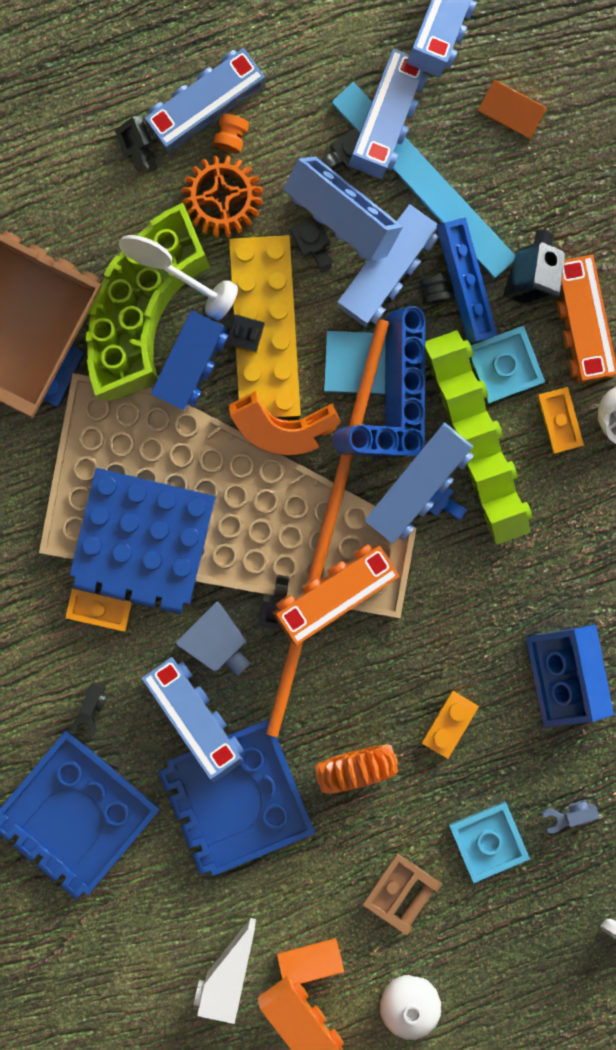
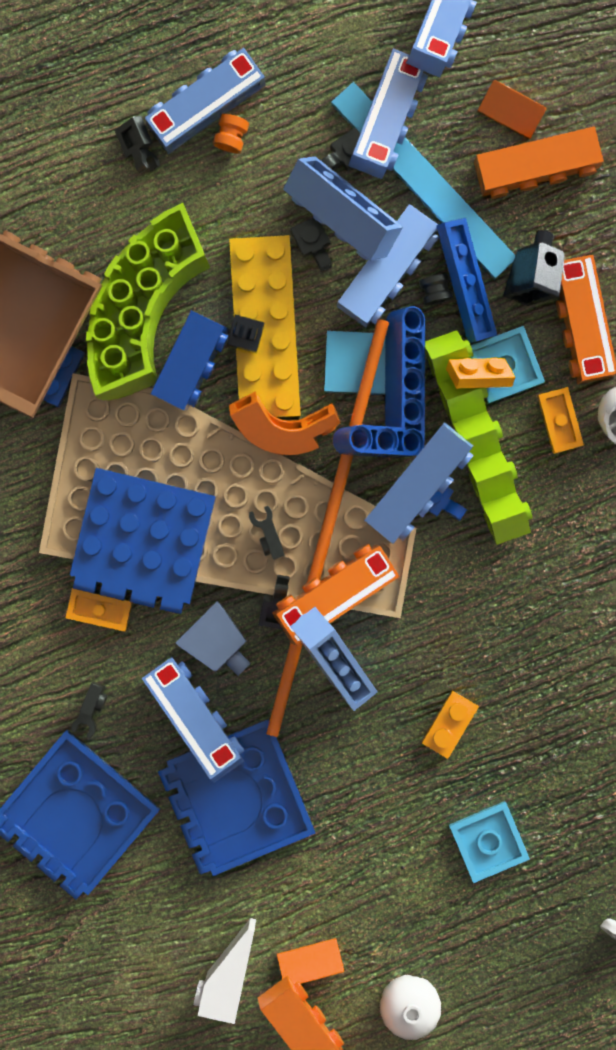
white piece [119,235,237,321] -> none
orange gear [181,155,263,238] -> none
orange gear [315,745,398,794] -> none
medium nougat plate [362,853,442,935] -> none
blue slope [526,624,614,727] -> none
sand blue plate [541,800,600,833] -> none
none -> pearl dark grey plate [249,506,285,560]
none -> light blue brick [290,607,377,711]
none -> light orange plate [446,357,516,389]
none -> orange brick [474,126,604,199]

